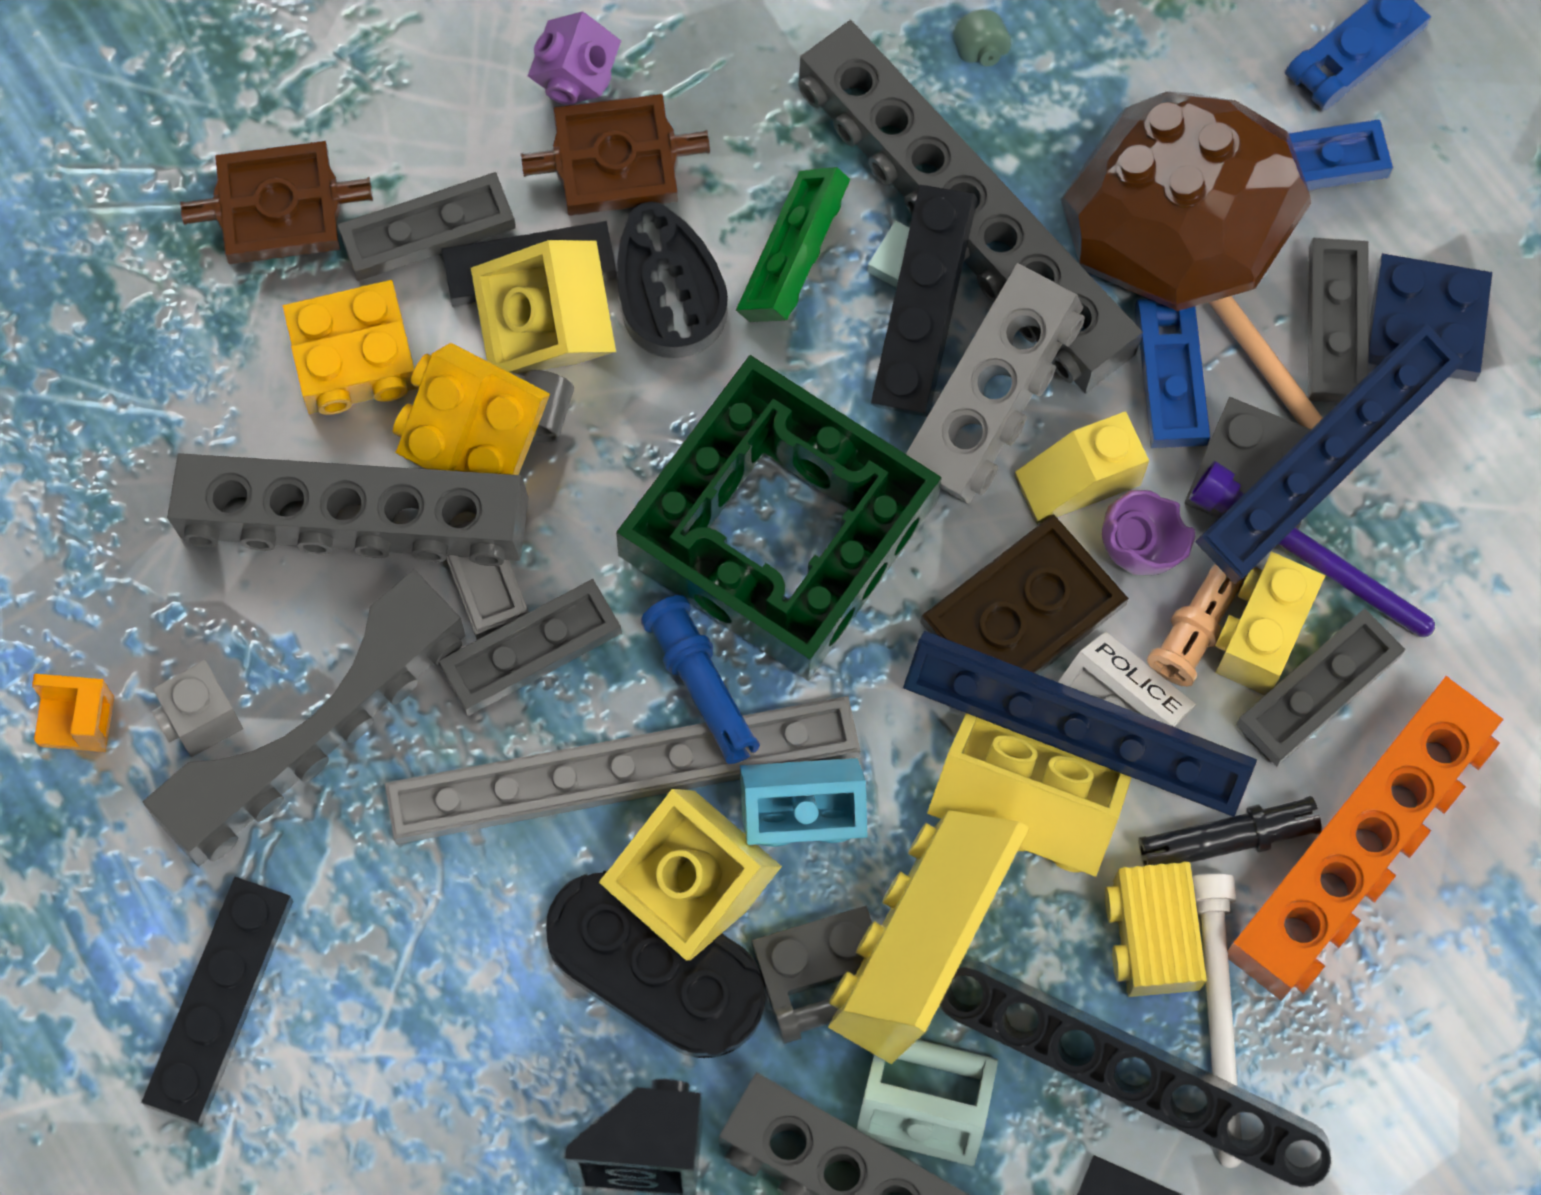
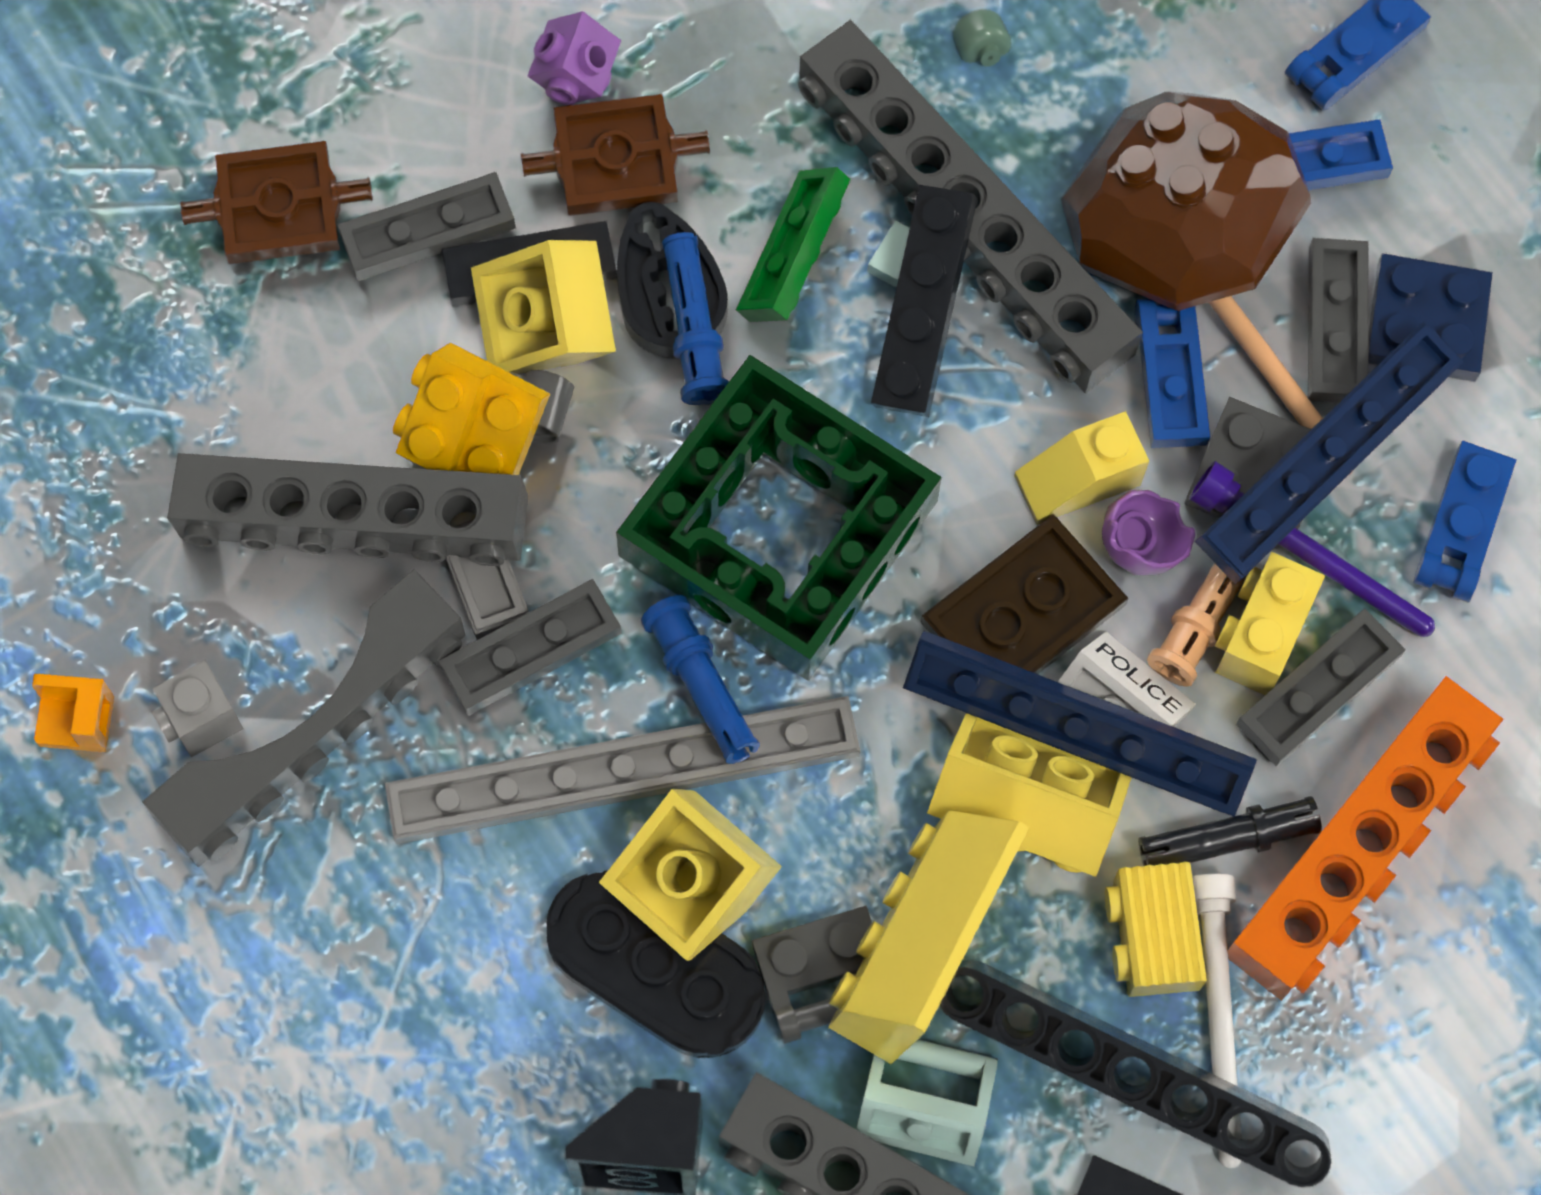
black plate [141,876,293,1127] -> none
yellow plate [282,280,418,415] -> none
medium azure brick [740,758,868,847] -> none
light grey brick [906,263,1085,504] -> none
none -> blue pin [662,232,729,405]
none -> blue plate [1413,440,1517,603]

